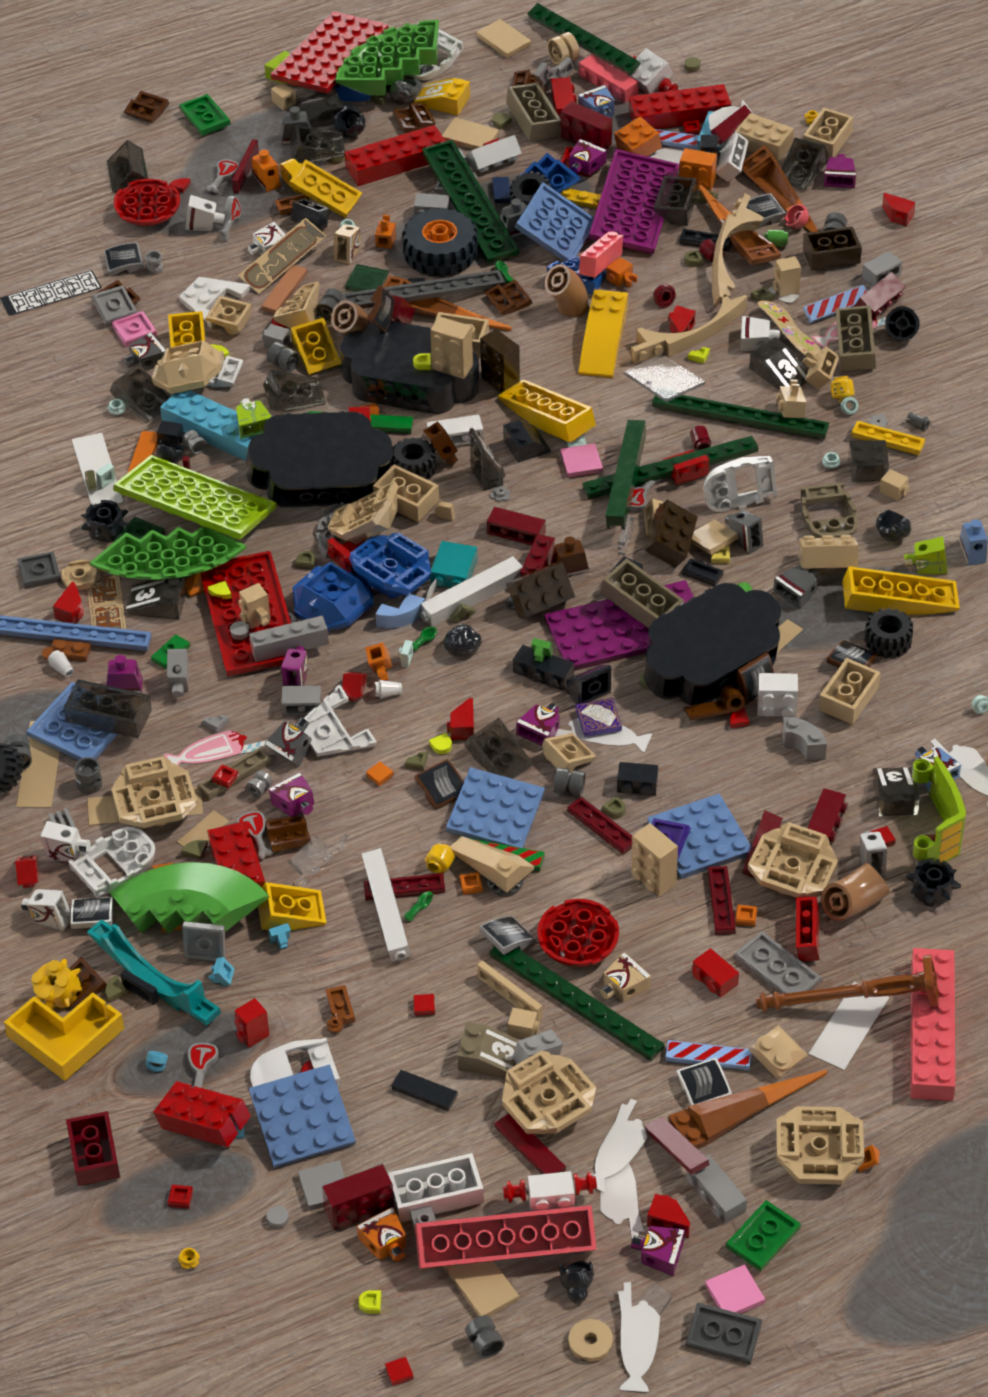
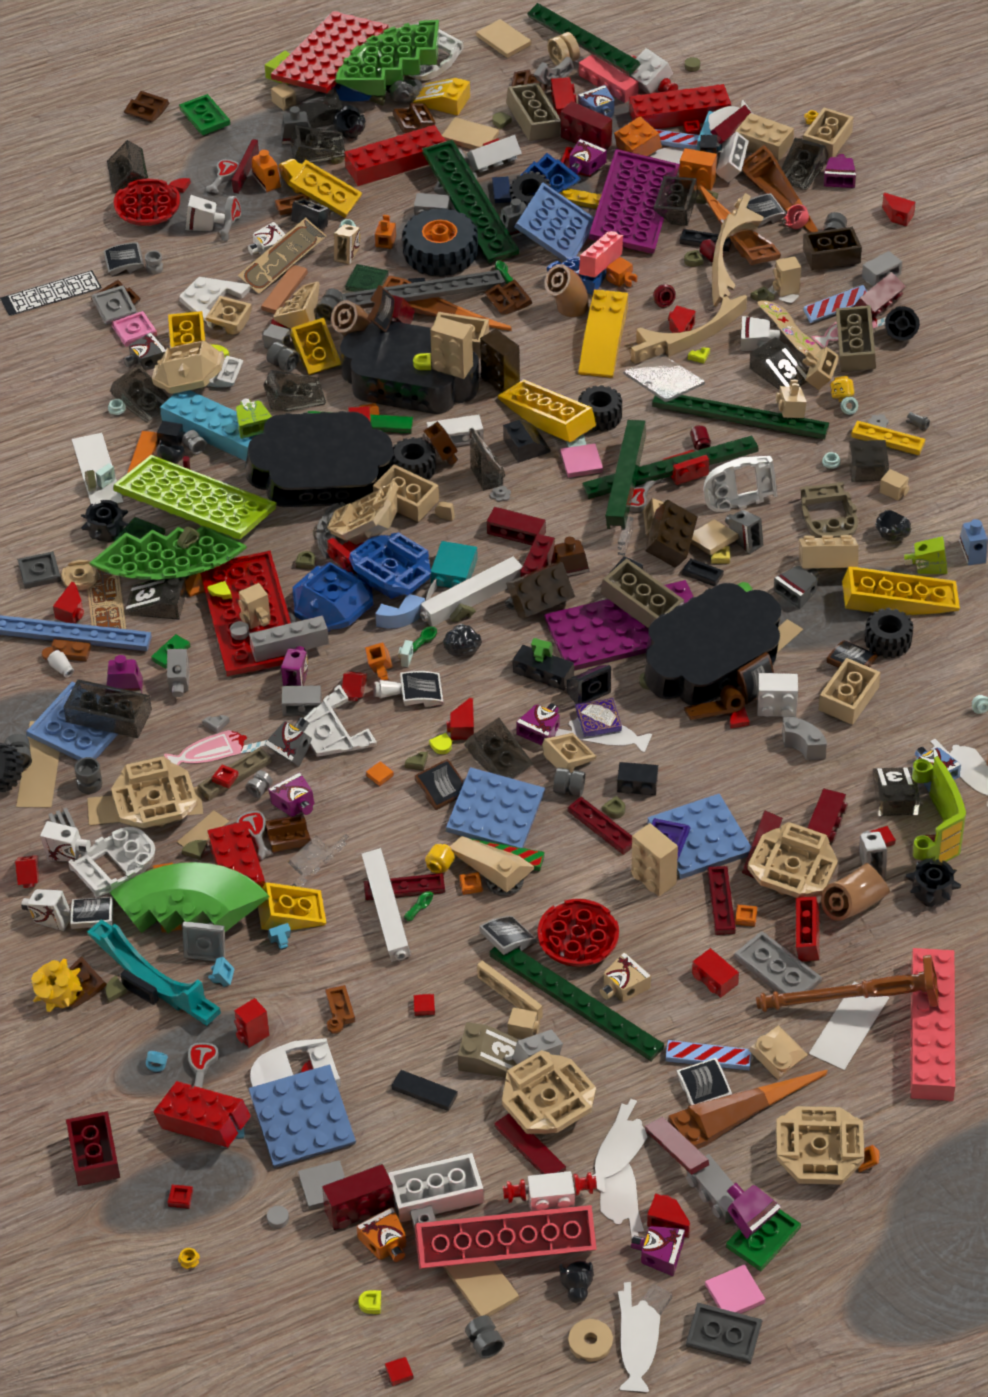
yellow piece [4,992,125,1081] -> none
bright green brick [764,230,788,247] -> none
none -> olive tile [177,526,199,549]
none -> slope [400,671,444,707]
none -> black tyre [578,385,622,431]
none -> magenta torso [727,1183,781,1239]

